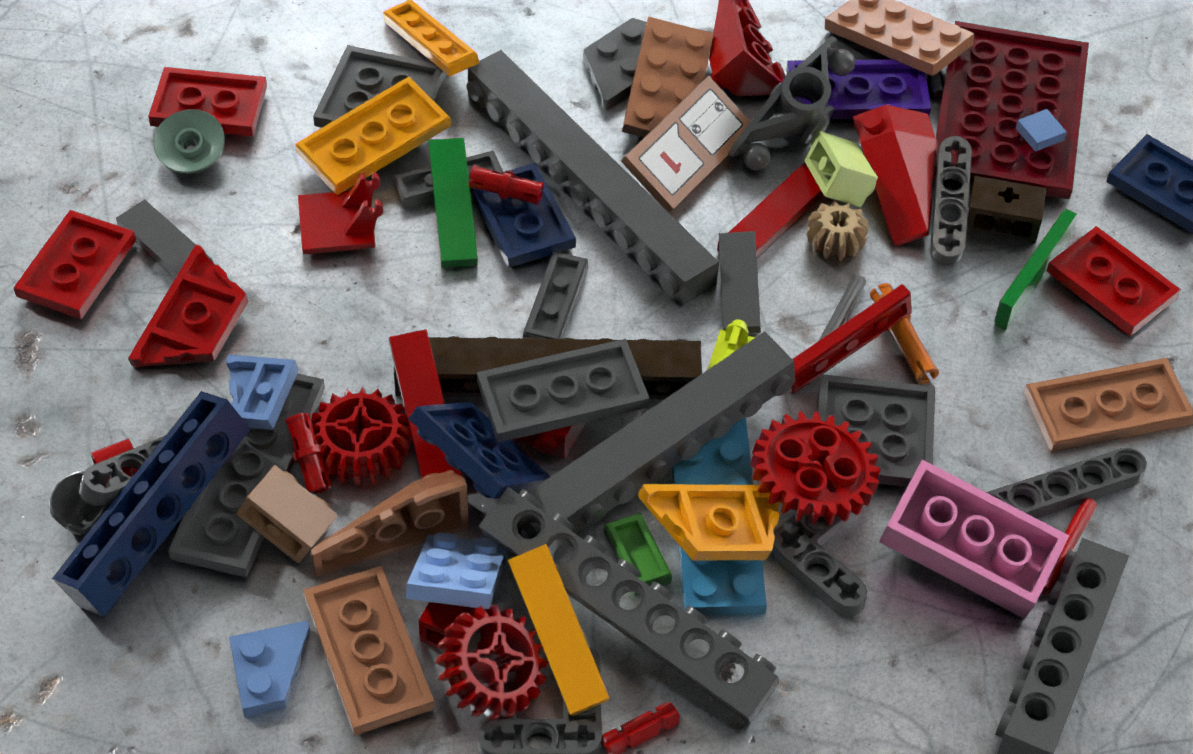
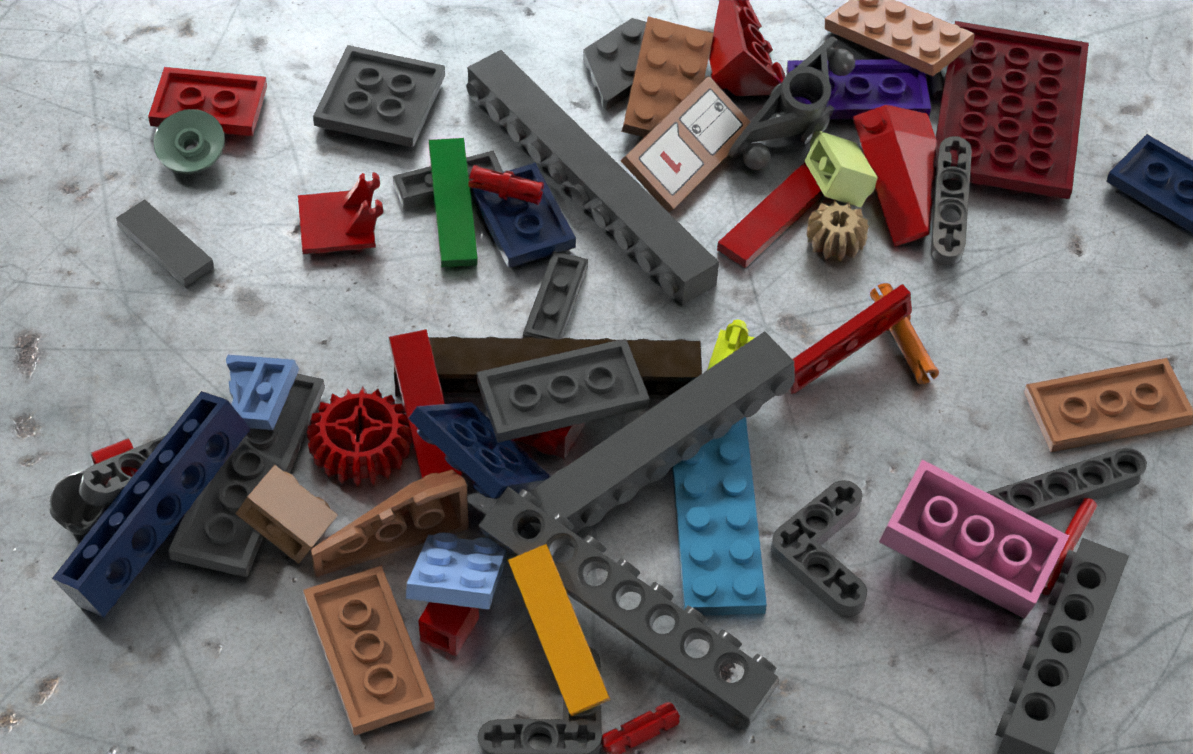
red plate [13,210,136,320] -> none
red wing [128,244,249,368] -> none
medium blue wing [229,620,311,717] -> none
red pin [285,412,333,494] -> none
light orange tile [294,77,451,195] -> none
light orange tile [382,0,479,77] -> none
red gear [435,605,549,720] -> none
bright green tile [604,512,672,596] -> none
light orange wing [638,484,780,561] -> none
dark grey tile [719,231,761,333] -> none
red gear [750,411,881,525] -> none
dark grey plate [817,374,935,487] -> none
dark grey bar [818,275,866,341] -> none
dark brown brick [967,176,1046,244] -> none
green tile [994,209,1077,330] -> none
medium blue tile [1016,109,1067,151] -> none
red plate [1046,226,1181,336] -> none

